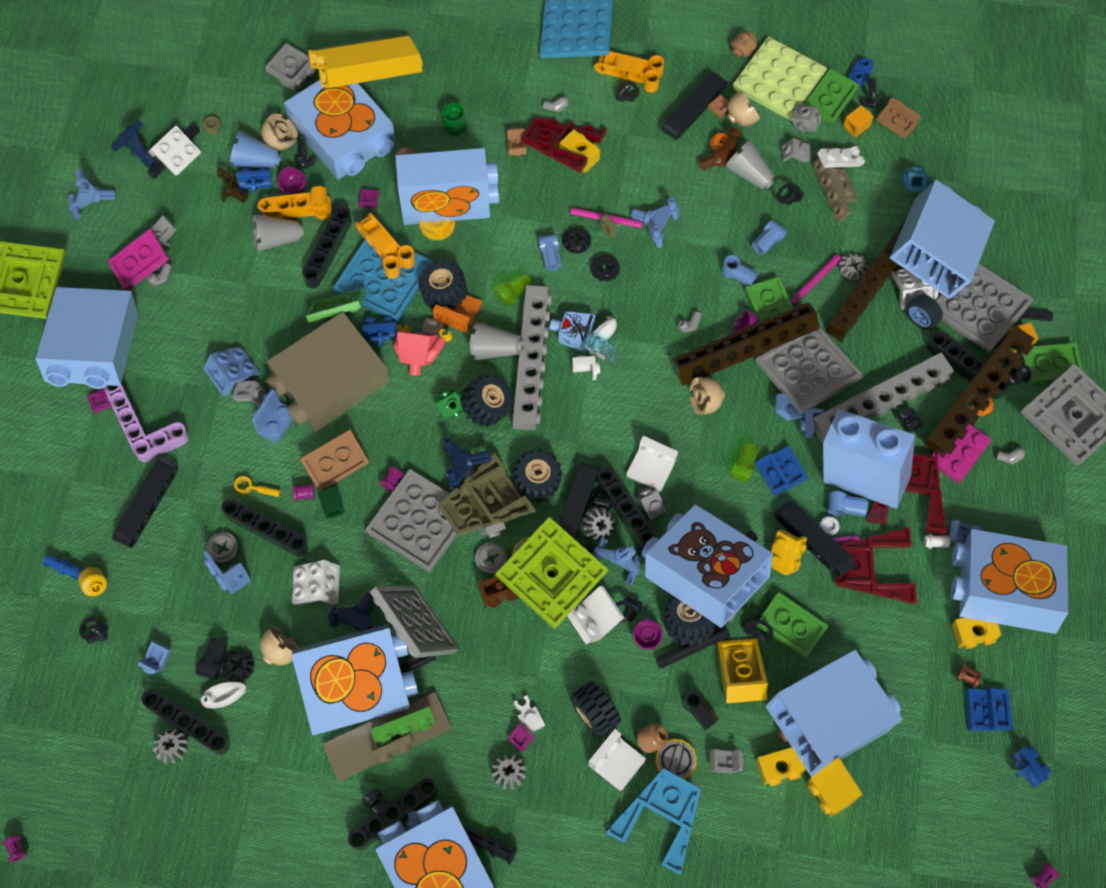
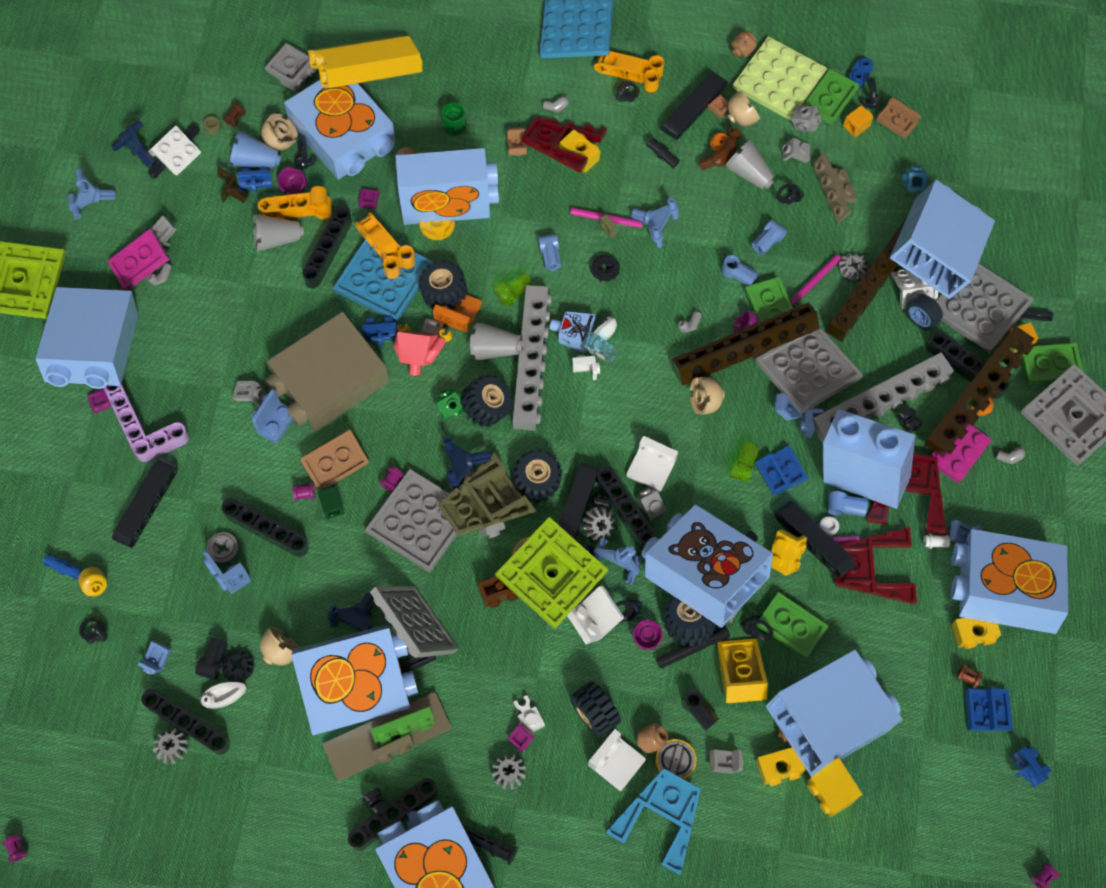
medium blue bracket [203,346,260,396] -> none
yellow piece [234,476,281,497] -> none
white bracket [292,560,340,605] -> none
bright green plate [306,287,367,322] -> none
light grey gear [475,543,507,575] -> none
black gear [562,226,591,254] -> none
white plate [817,146,865,168] -> none
black wheel [1008,364,1032,385] -> none
none -> copper bush [223,104,246,128]
none -> black pin [646,137,680,169]

